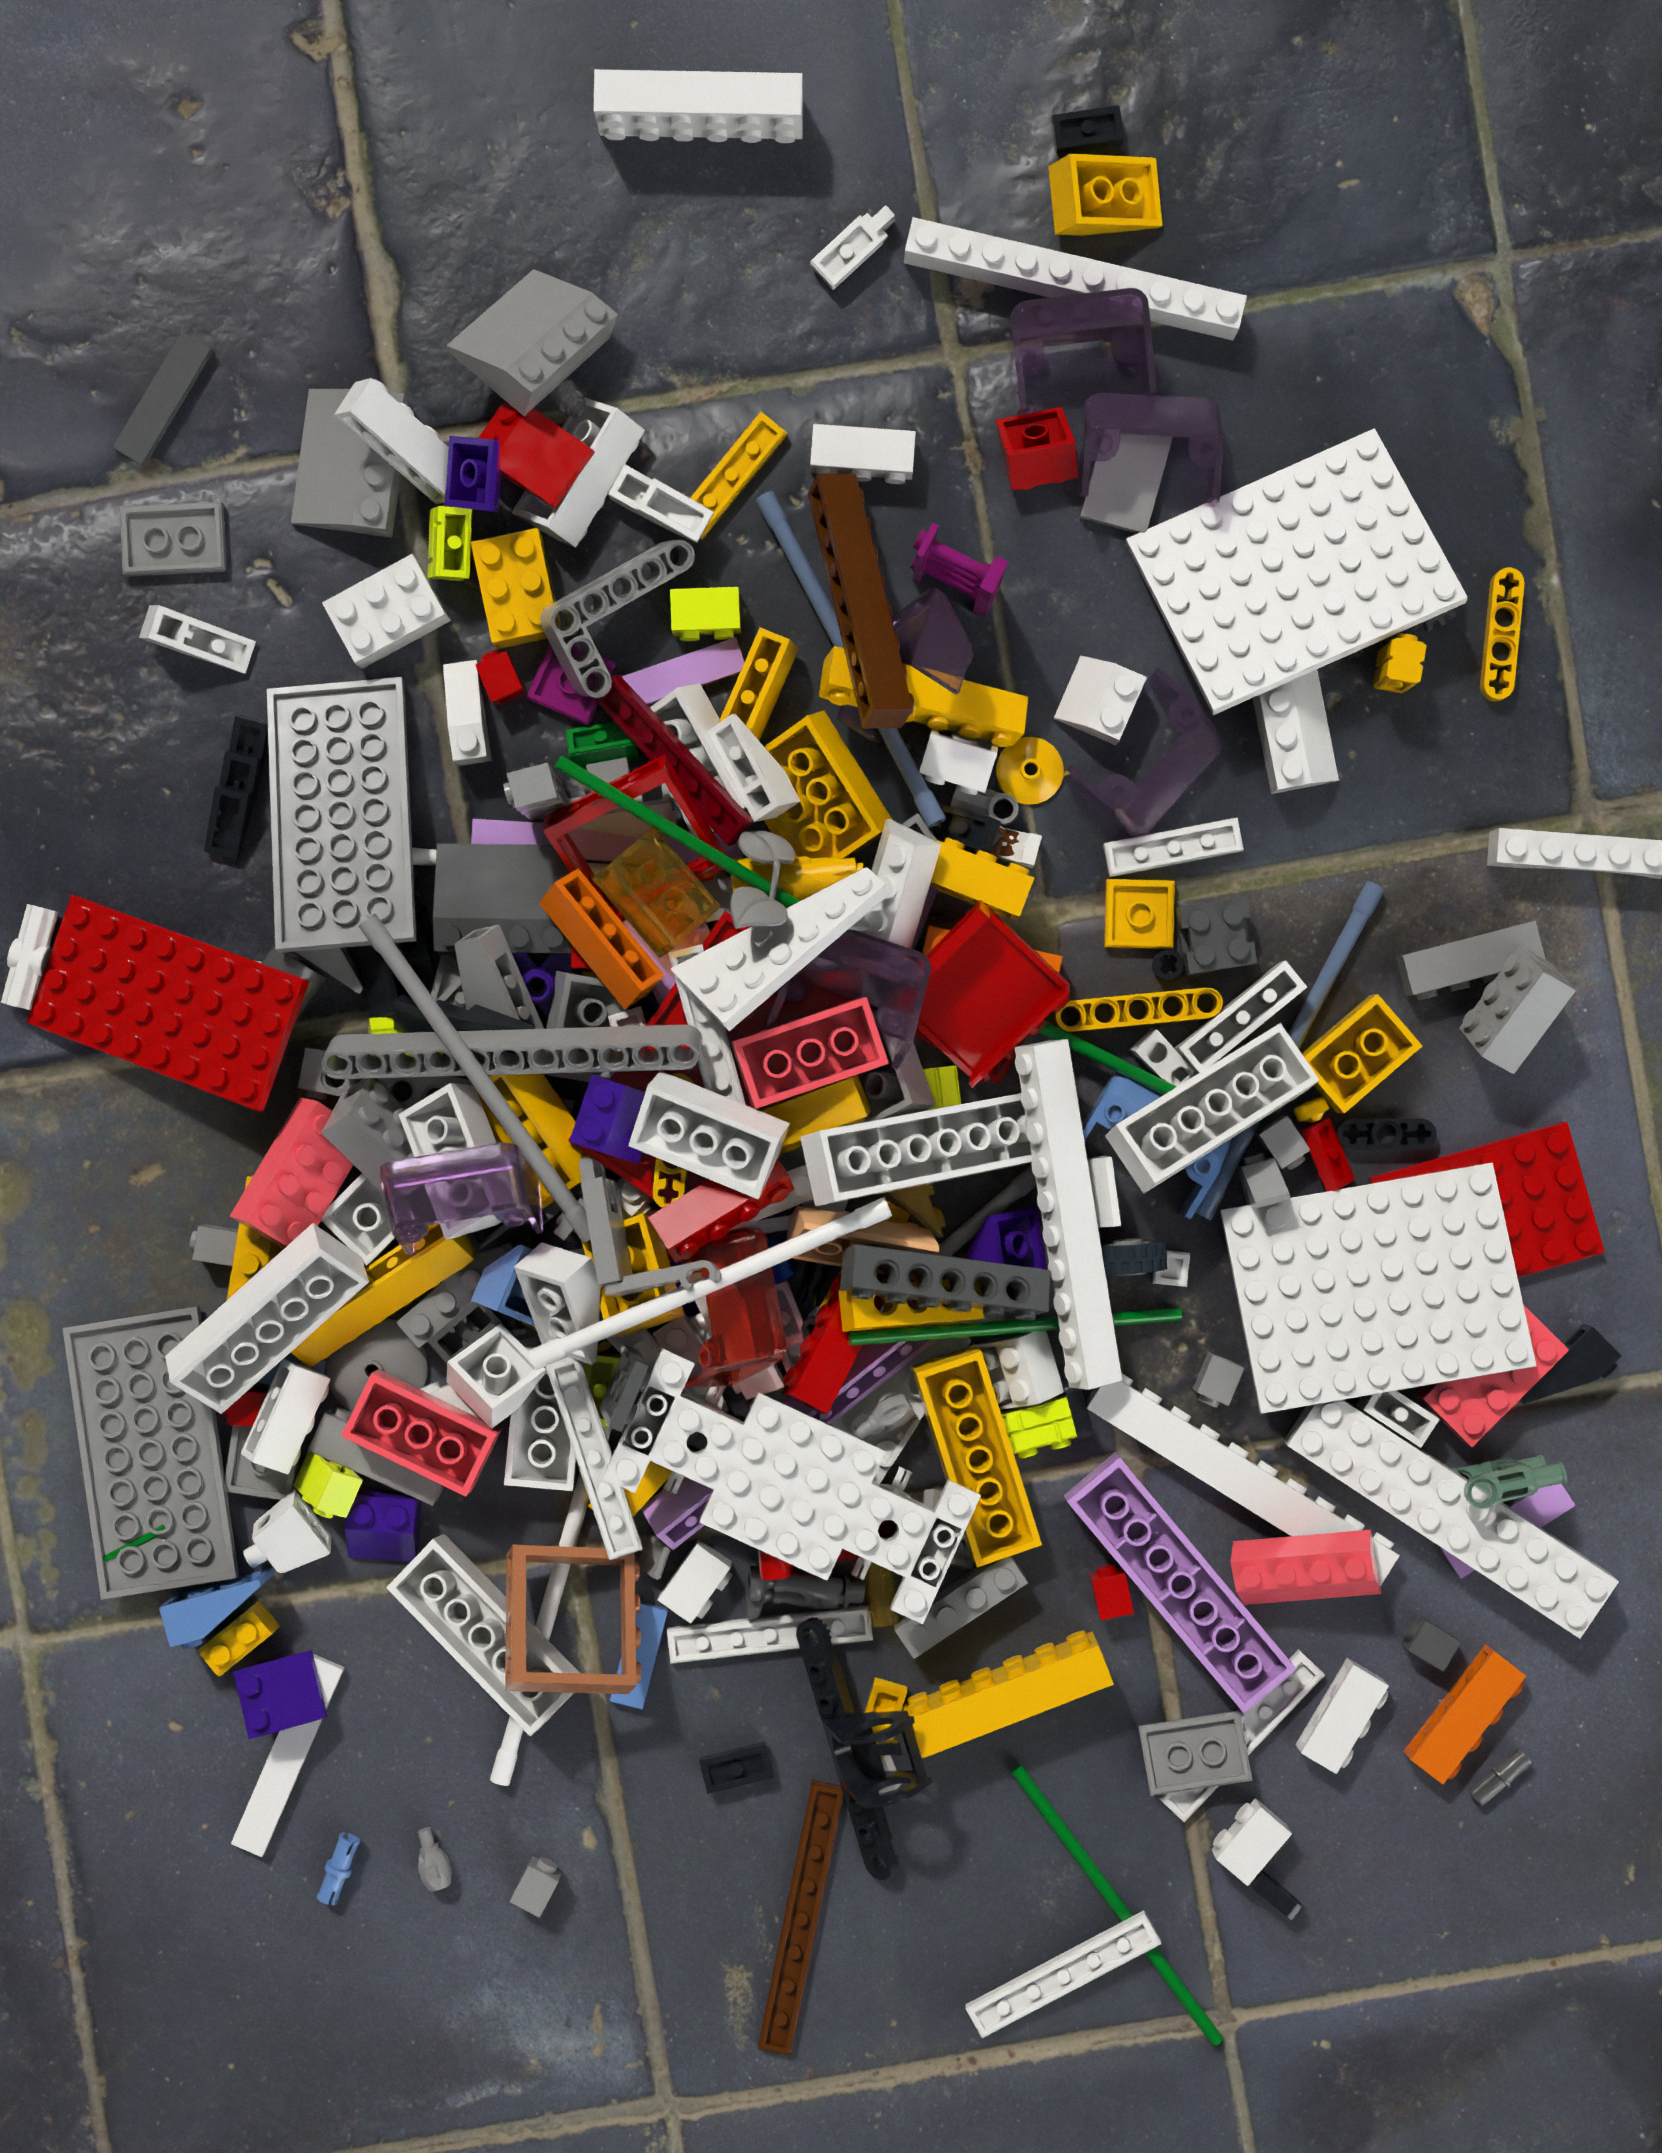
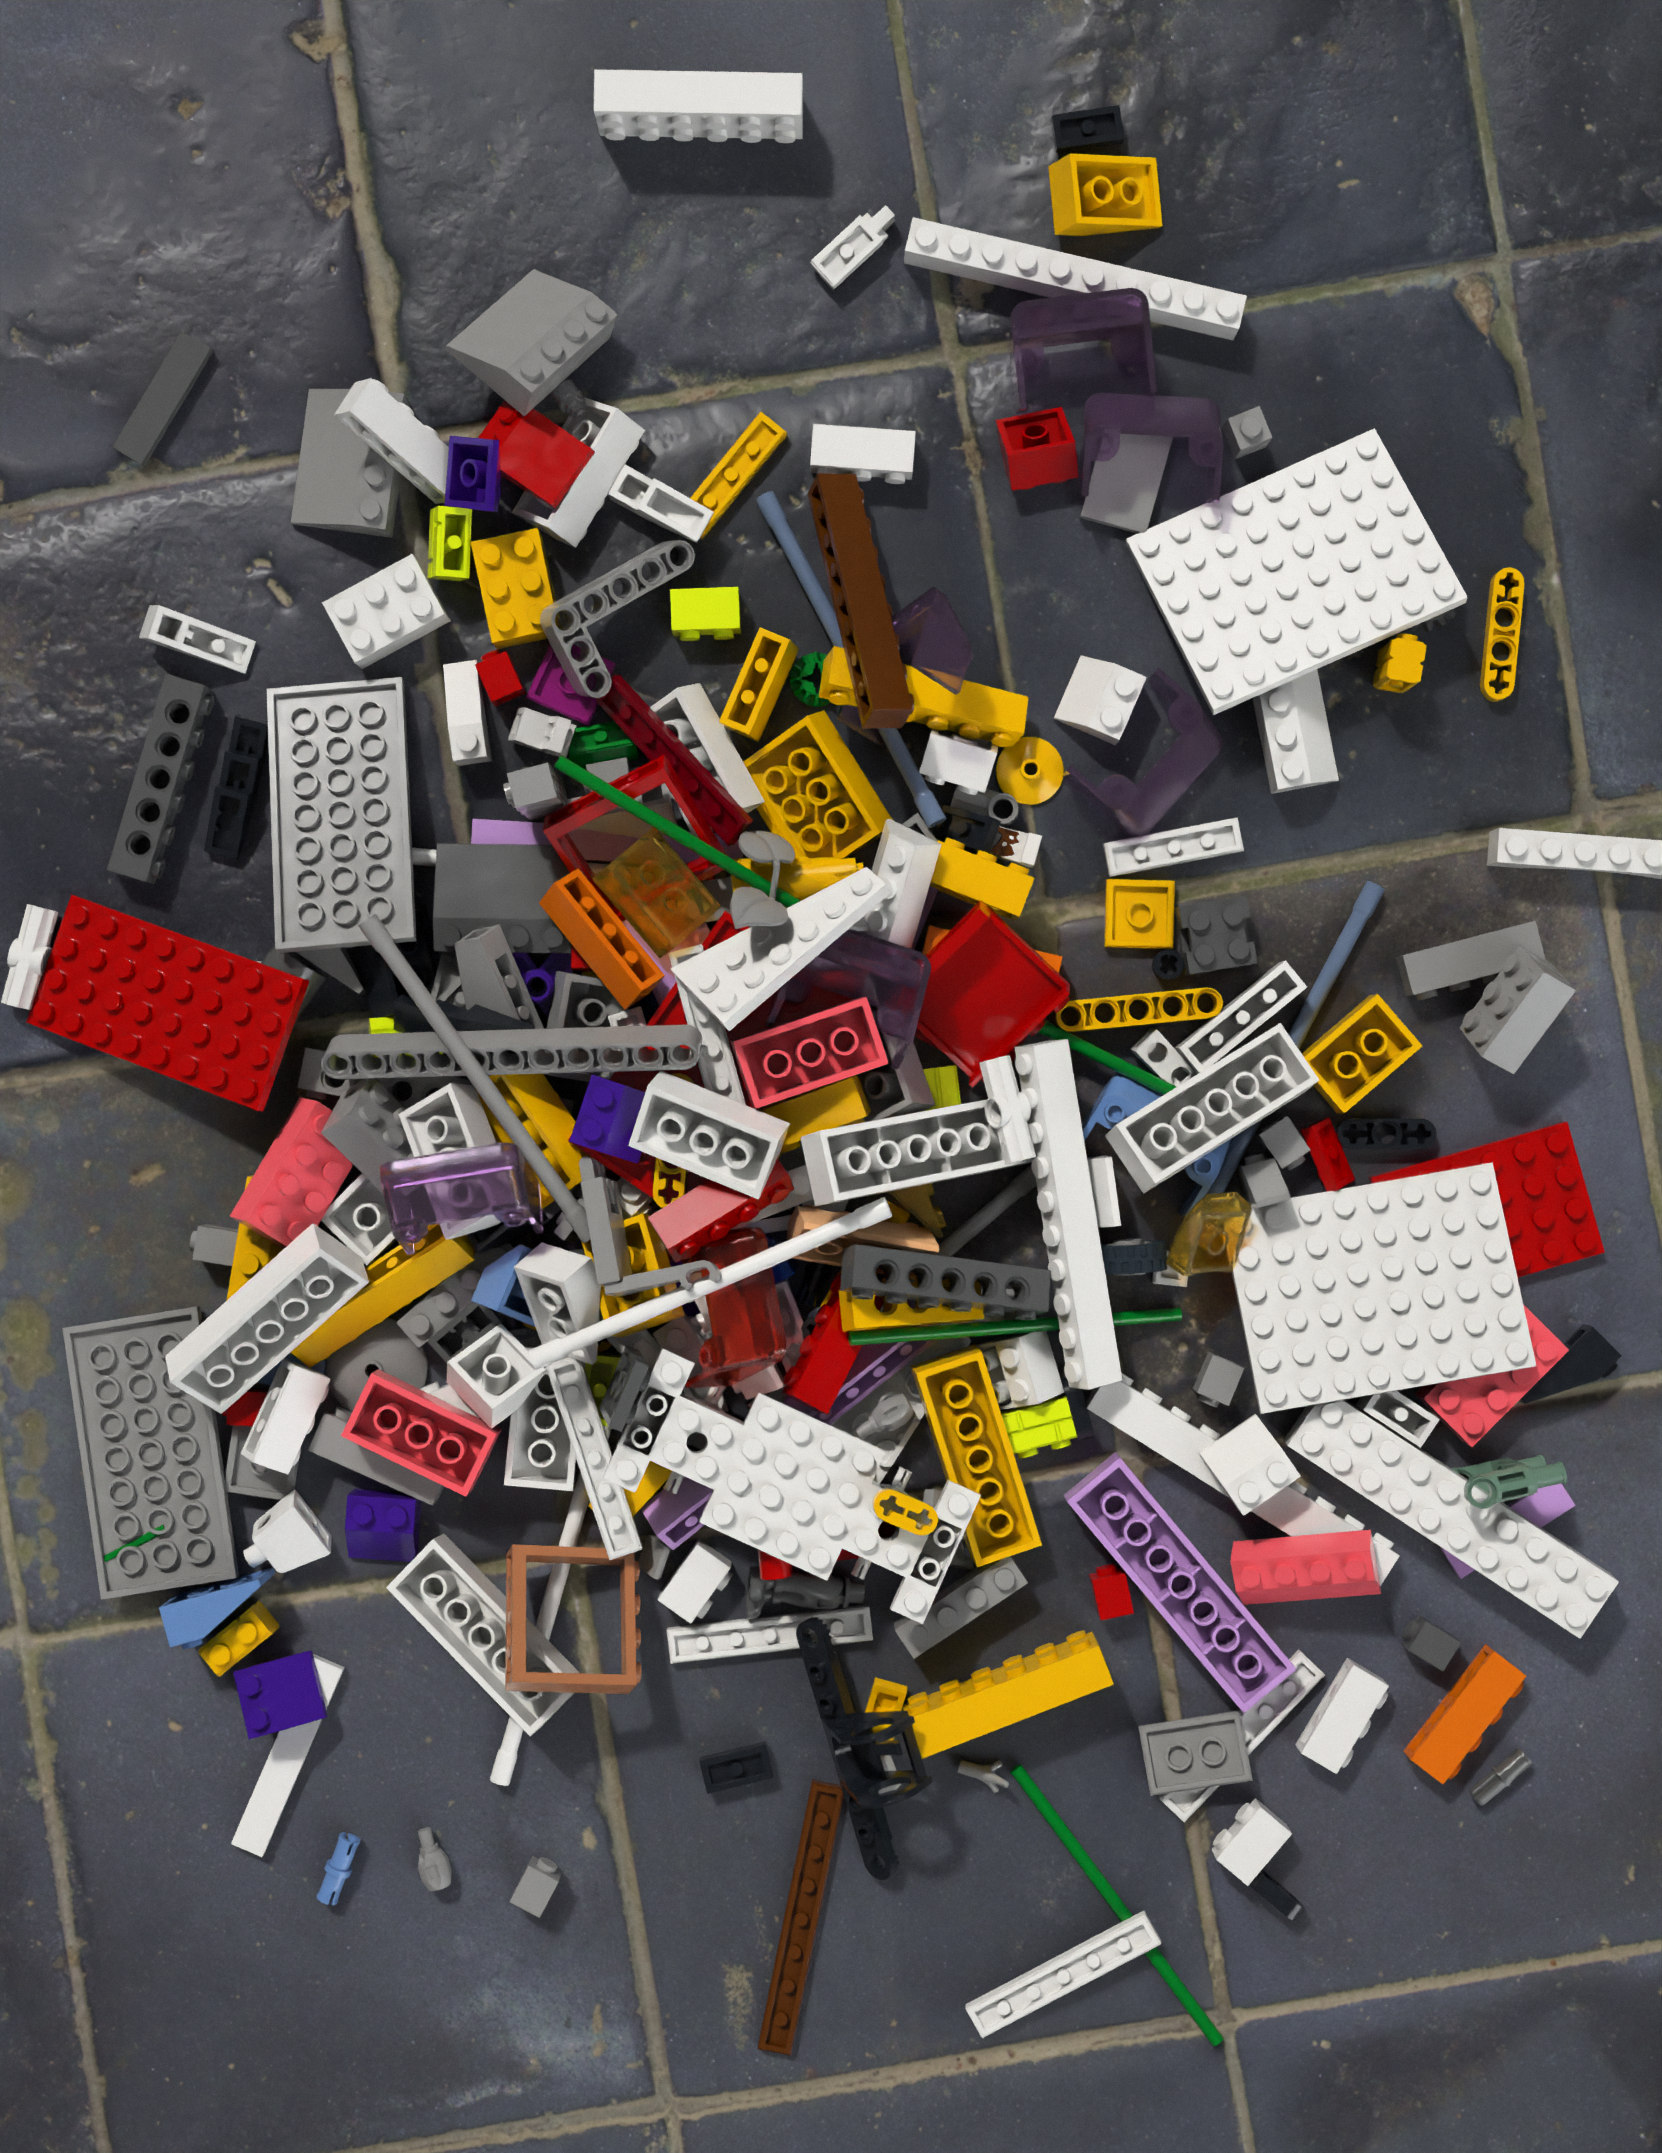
light grey tile [119,501,227,576] -> none
neon yellow brick [293,1451,363,1519] -> none
medium blue tile [610,1601,669,1710] -> none
lavender tile [622,637,744,705] -> none
white slope [708,714,801,822] -> none
clear yellow axle [861,1562,902,1627] -> none
magenta fence [910,523,1008,618] -> none
dark purple slope [967,1206,1046,1270] -> none
yellow tile [1293,1096,1329,1123] -> none
none -> dark grey brick [107,673,214,884]
none -> white brick [508,707,576,757]
none -> green gear [790,652,831,707]
none -> yellow beam [872,1488,938,1536]
none -> light grey bar [958,1759,1009,1793]
none -> white piece [979,1055,1036,1164]
none -> clear yellow slope [1166,1192,1252,1276]
none -> white slope [1199,1414,1301,1516]
none -> light grey brick [1222,406,1272,460]

